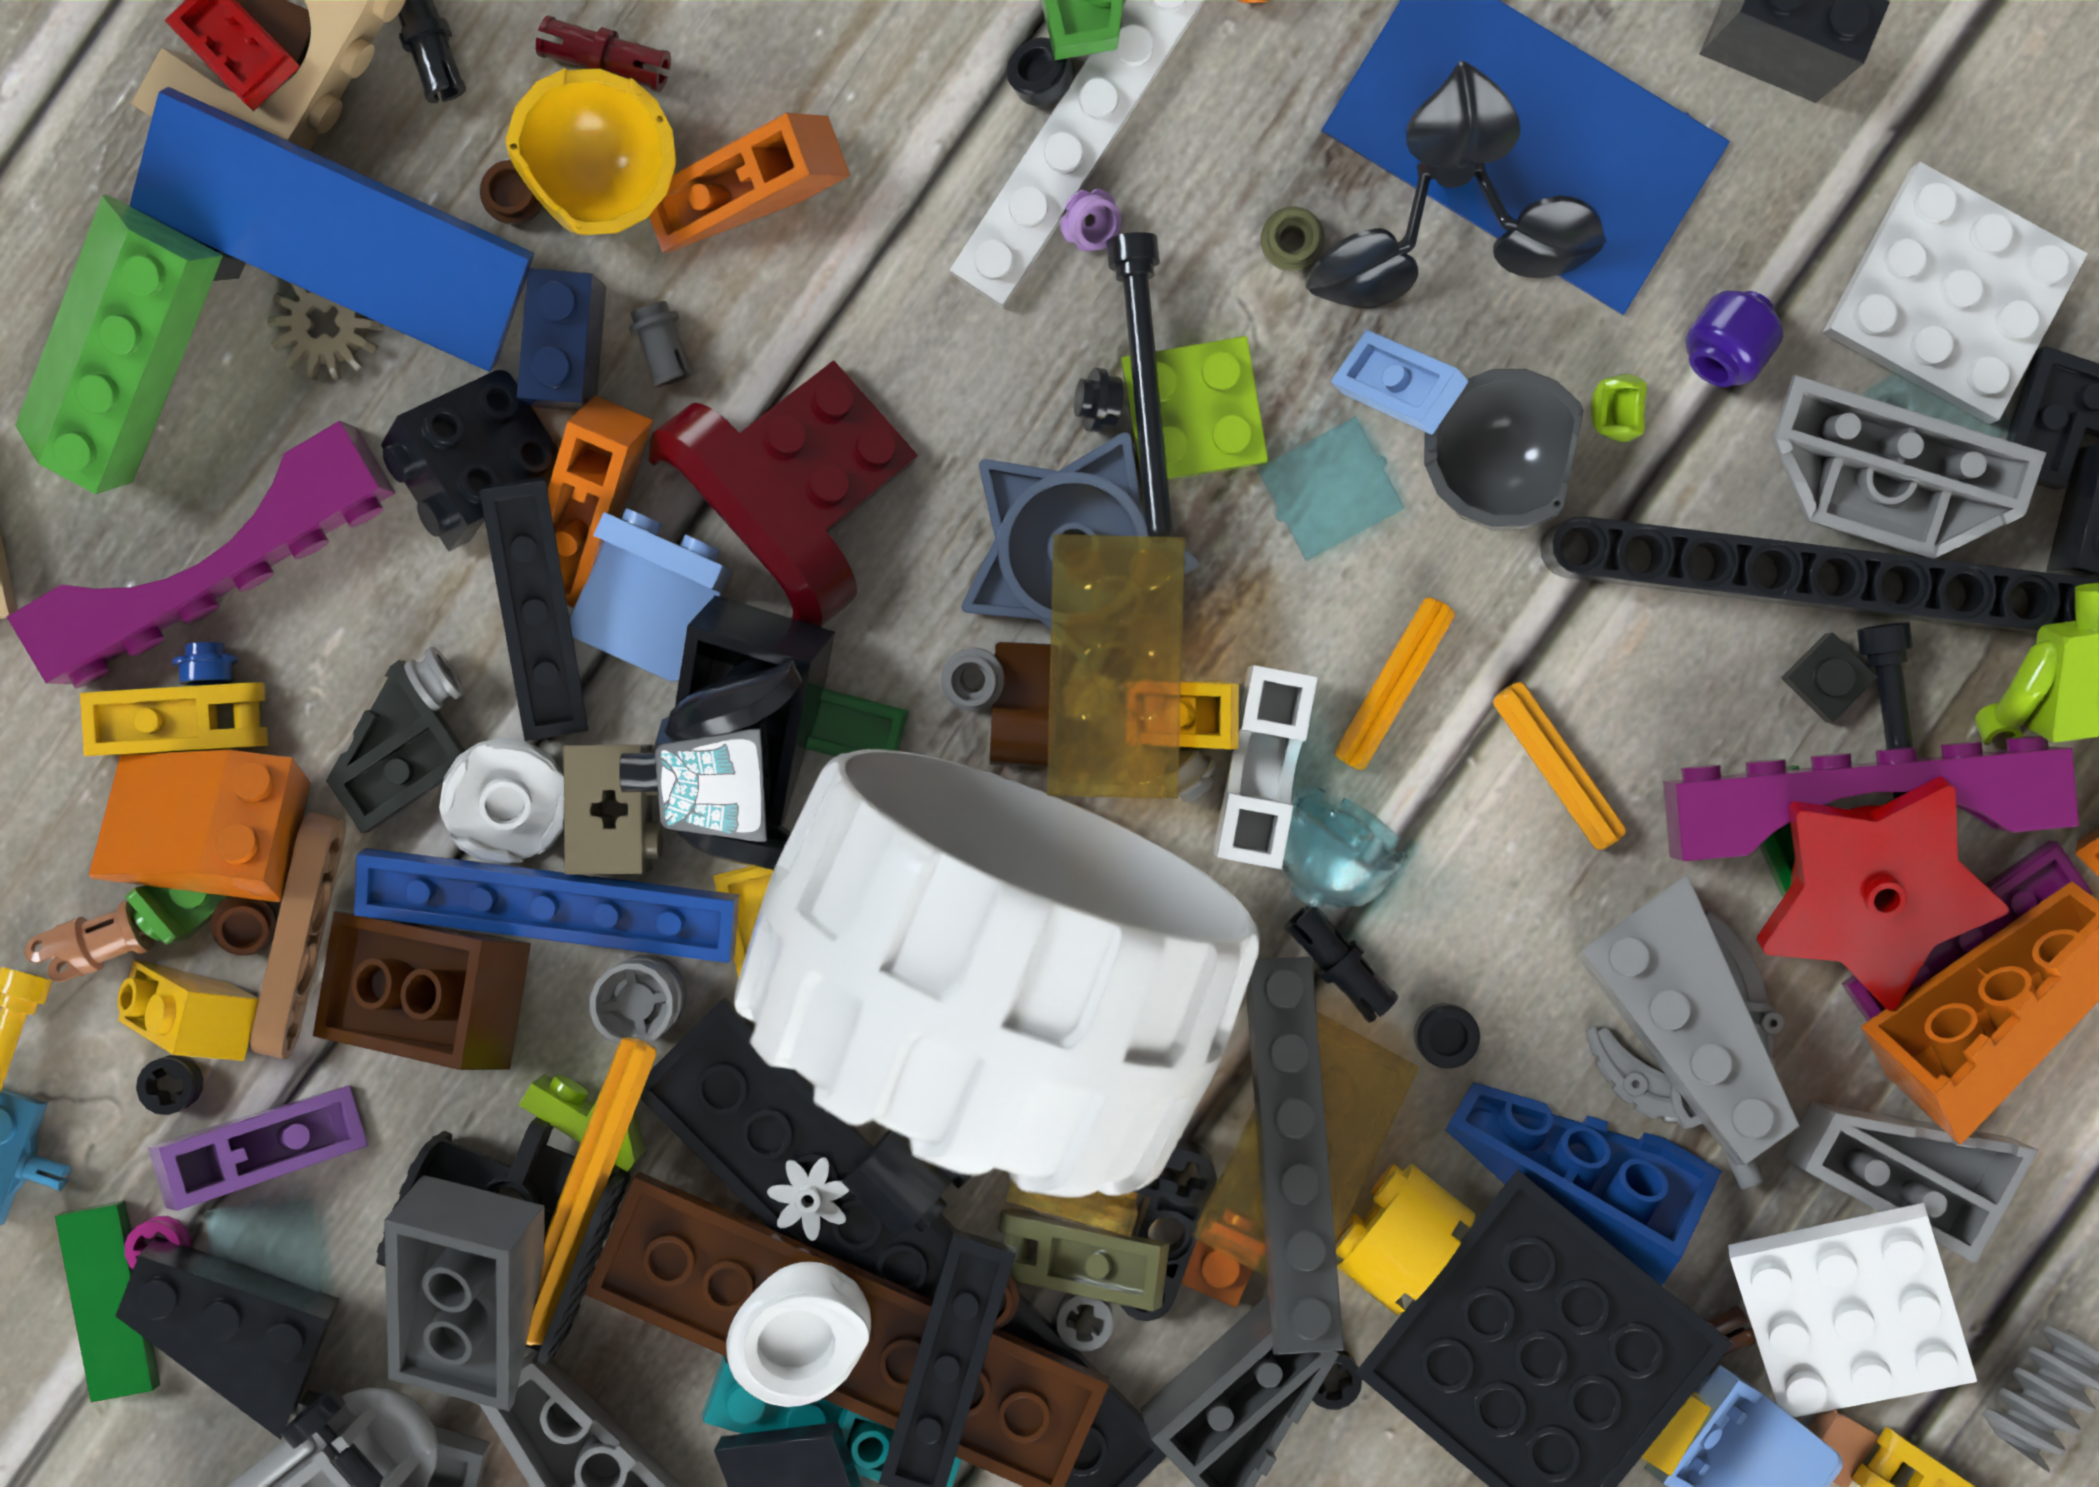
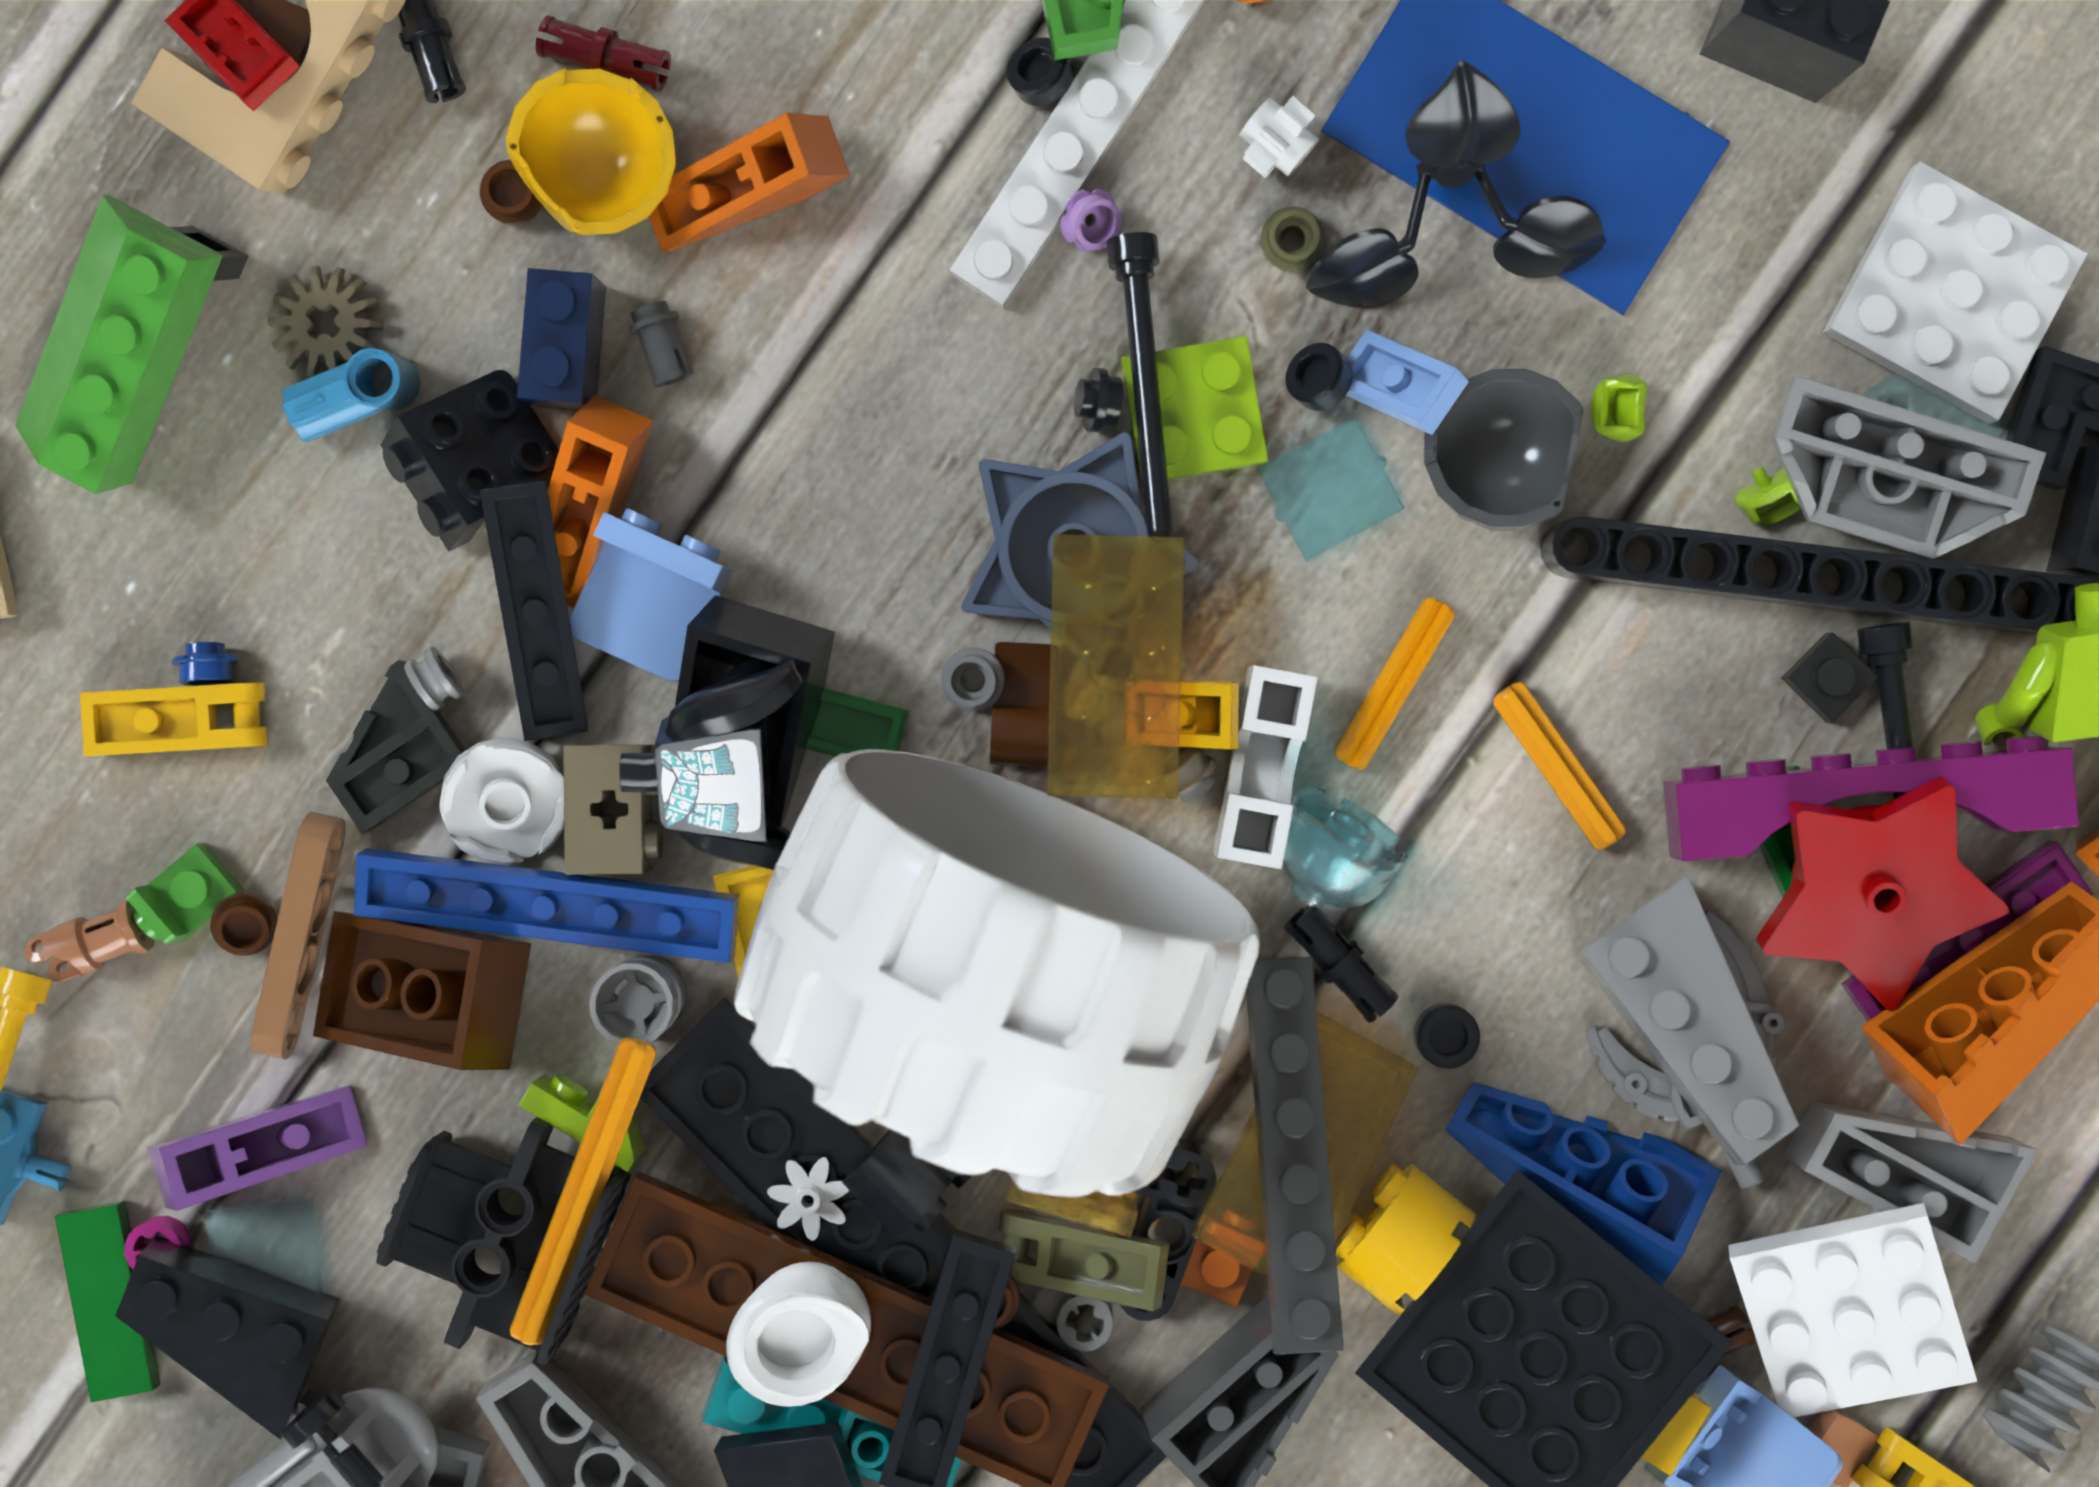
magenta arch [7,420,396,689] -> none
orange slope [89,750,311,903] -> none
yellow slope [117,960,259,1061] -> none
blue tile [129,86,535,372] -> none
black bush [136,1054,204,1115] -> none
dark grey slope [384,1175,545,1412] -> none
dark red piece [648,360,918,627] -> none
black bush [1312,1350,1362,1410] -> none
dark purple head [1685,290,1784,387] -> none
none -> dark azure piece [281,348,420,442]
none -> white gear [1239,95,1319,178]
none -> black tile [1285,343,1353,411]
none -> lime piece [1734,466,1801,527]

